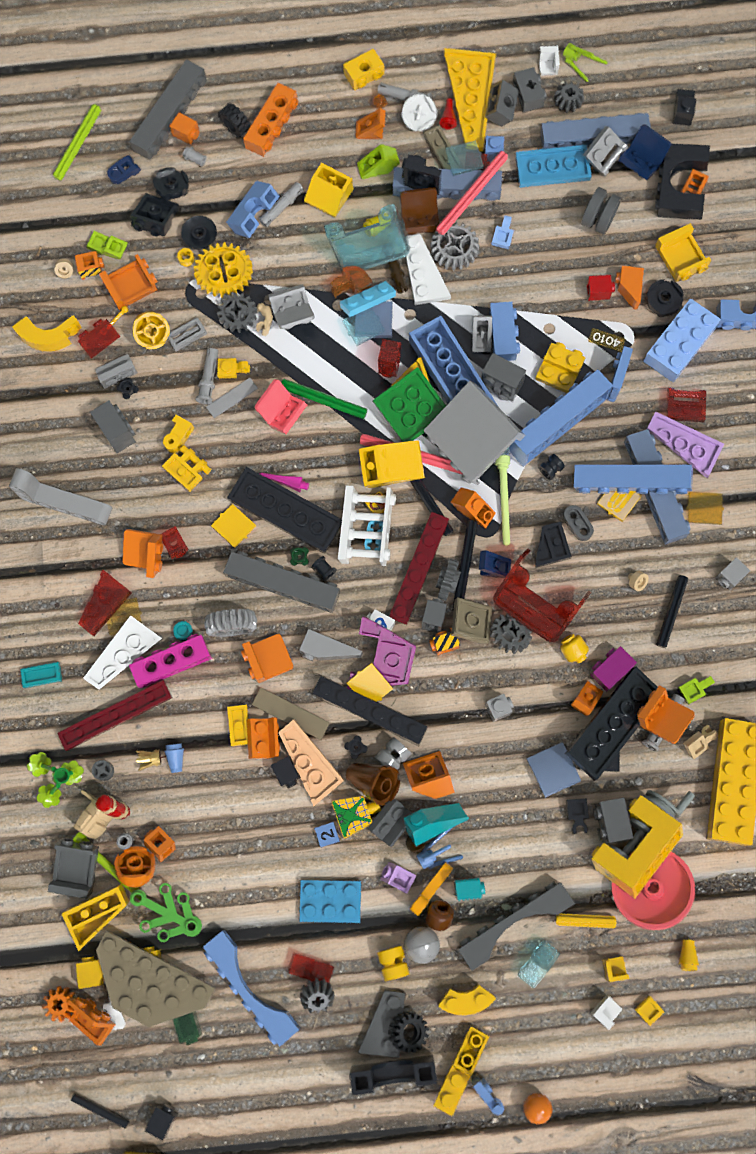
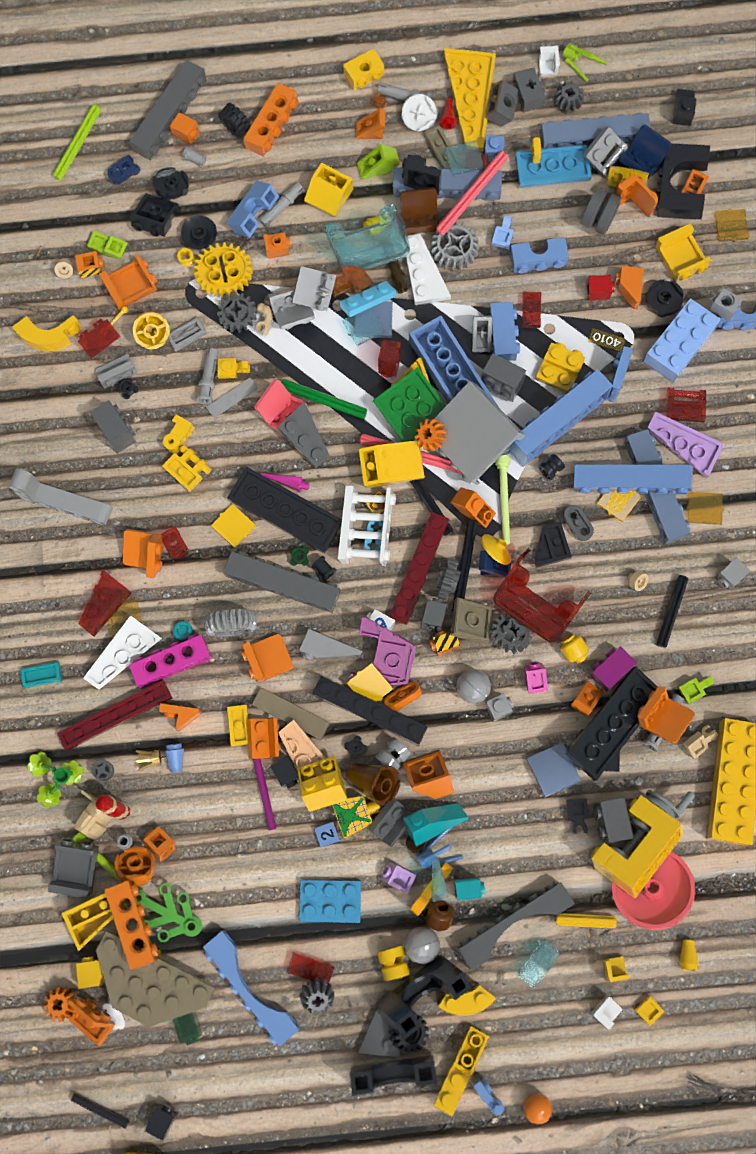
none -> orange brick [105,881,159,970]
none -> orange slope [159,704,202,731]
none -> magenta bar [253,759,276,831]
none -> orange brick [263,232,292,259]
none -> dark grey wing [276,402,329,469]
none -> hinge [292,266,336,311]
none -> yellow slope [297,756,347,812]
none -> black arch [375,954,471,1040]
none -> orange plate [384,682,422,711]
none -> orange gear [414,419,448,451]
none -> clear light blue slope [432,857,449,902]
none -> light grey piece [456,669,491,703]
none -> yellow dish [481,534,512,565]
none -> medium blue arch [510,237,569,273]
none -> clear red tile [522,292,541,328]
none -> bracket [523,661,548,694]
none -> yellow tile [531,137,541,164]
none -> yellow slope [607,166,649,188]
none -> orange bracket [614,173,658,217]
none -> light grey brick [710,288,743,321]
none -> clear yellow piece [715,208,749,242]

